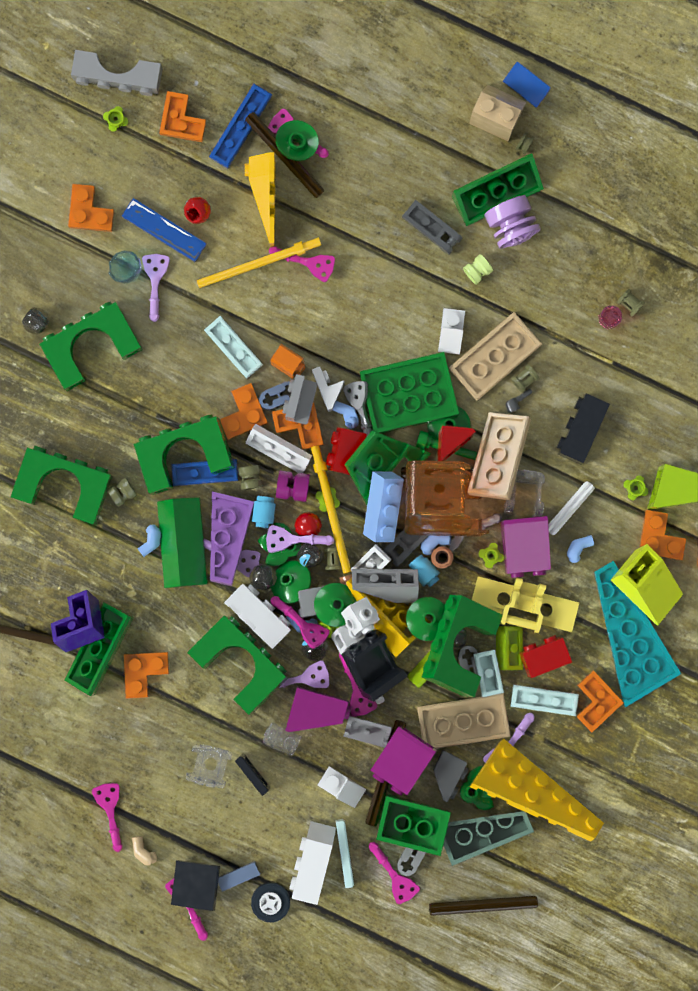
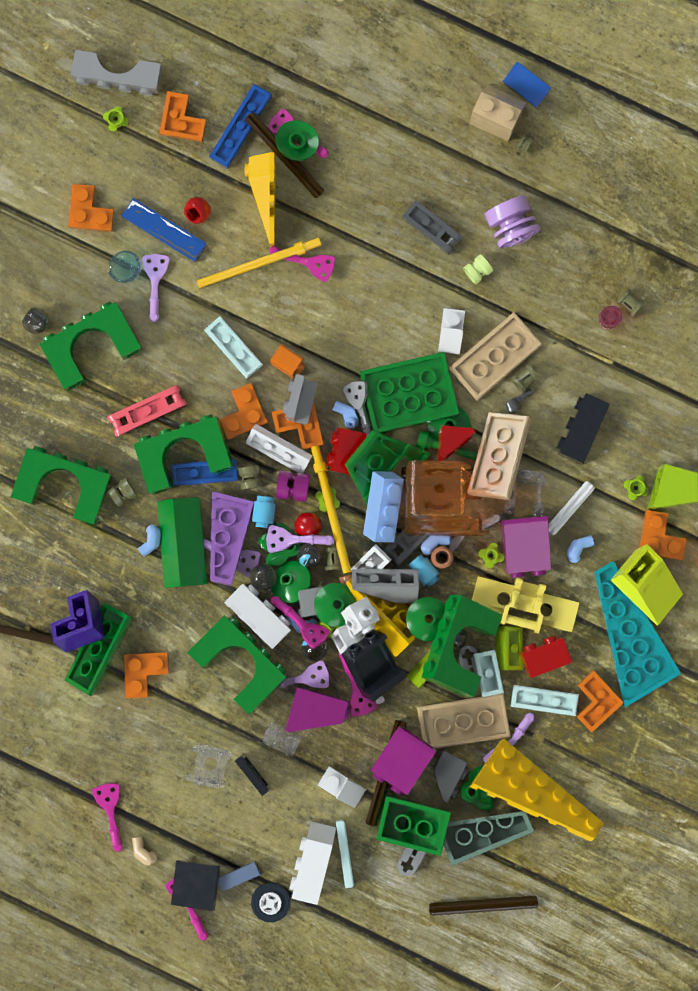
sand blue beam [259,381,290,410] -> none
white slope [312,367,344,412] -> none
light grey hinge [344,715,392,748] -> none
dark pink piece [369,842,420,904] -> none
green slope [452,153,544,226] -> none
none -> coral plate [107,385,187,437]

